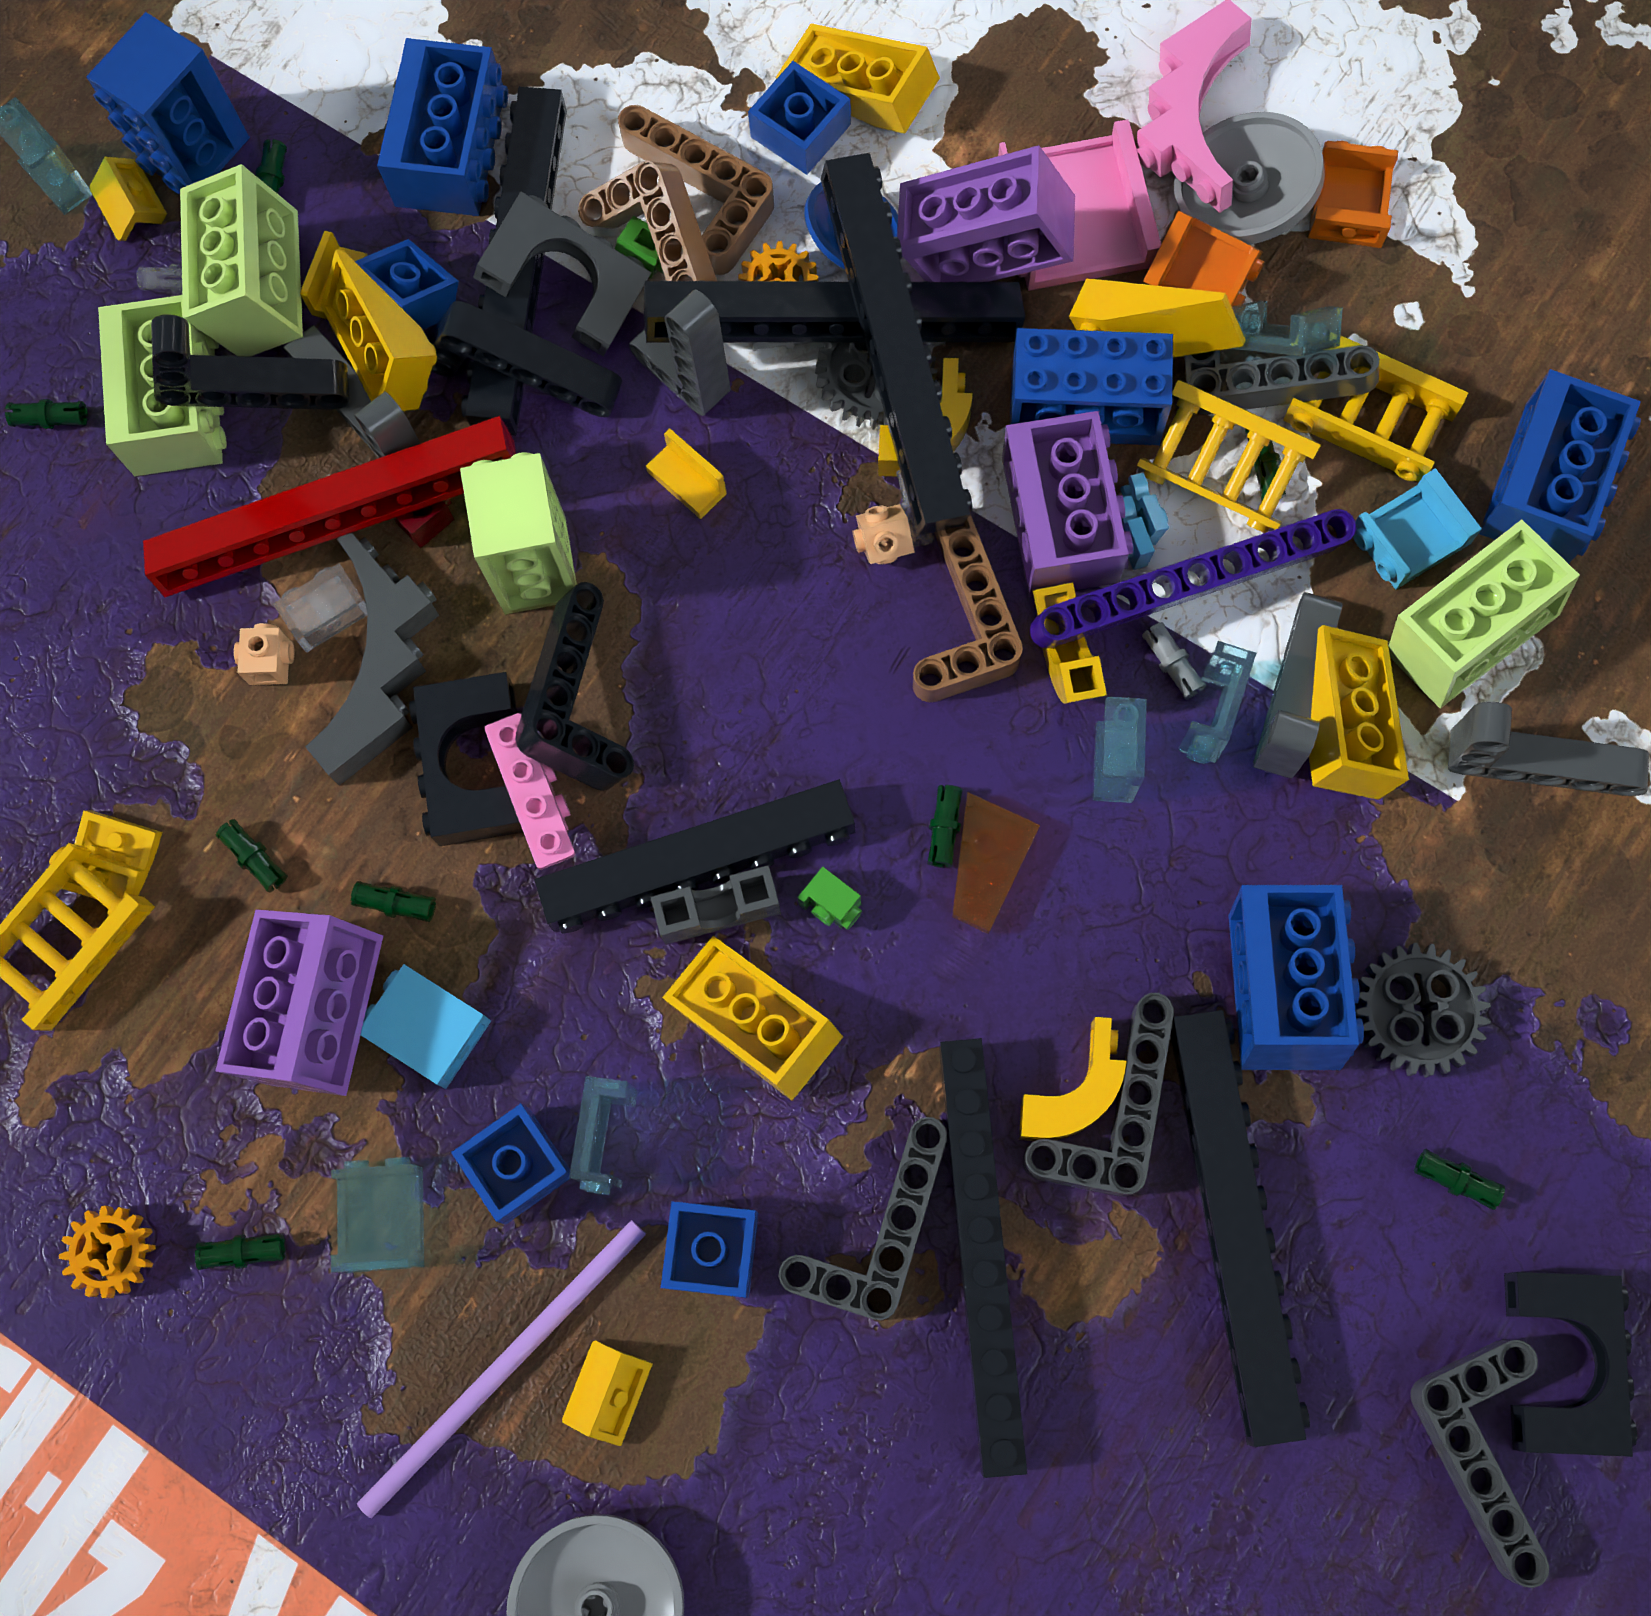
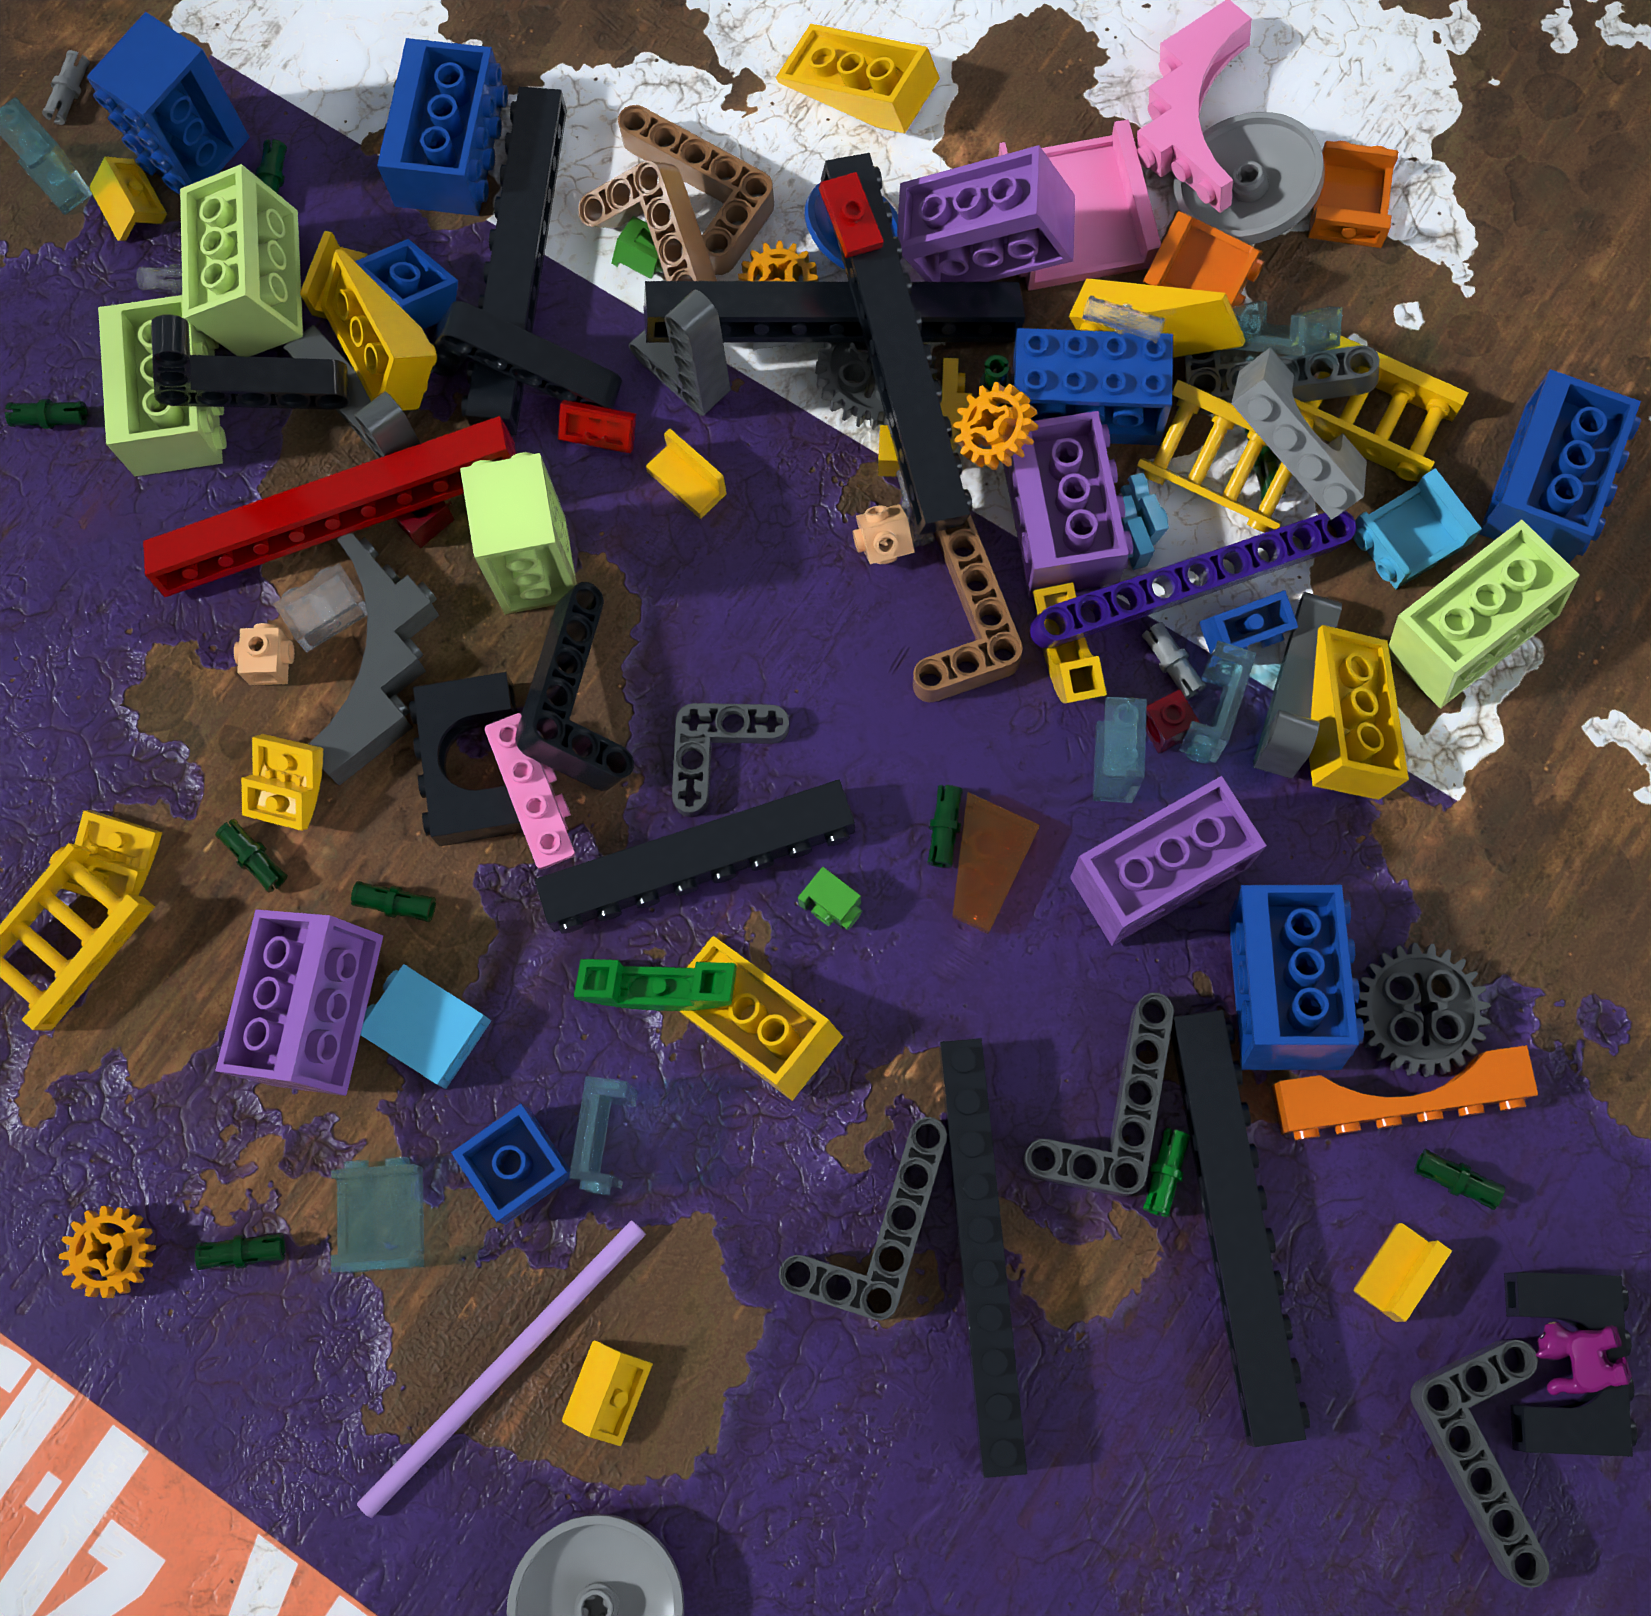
dark grey arch [473,192,652,357] -> none
dark grey arch [651,865,781,945] -> none
blue brick [661,1201,759,1298] -> none
blue brick [748,61,851,175] -> none
yellow arch [1019,1017,1126,1141] -> none
dark grey beam [1448,702,1649,796] -> none
none -> light grey pin [42,50,90,125]
none -> yellow slope [241,734,323,831]
none -> red plate [558,400,637,453]
none -> green slope [574,959,737,1011]
none -> dark grey beam [672,703,790,817]
none -> red plate [819,172,884,258]
none -> light orange gear [953,382,1038,470]
none -> dark green pin [980,355,1010,407]
none -> medium lavender brick [1070,776,1267,946]
none -> clear pin [1082,295,1165,343]
none -> dark red brick [1139,689,1200,754]
none -> green pin [1143,1128,1191,1217]
none -> blue brick [1199,590,1298,661]
none -> light grey arch [1231,347,1367,520]
none -> orange arch [1272,1045,1538,1141]
none -> yellow panel [1354,1223,1452,1322]
none -> magenta animal [1536,1322,1631,1395]

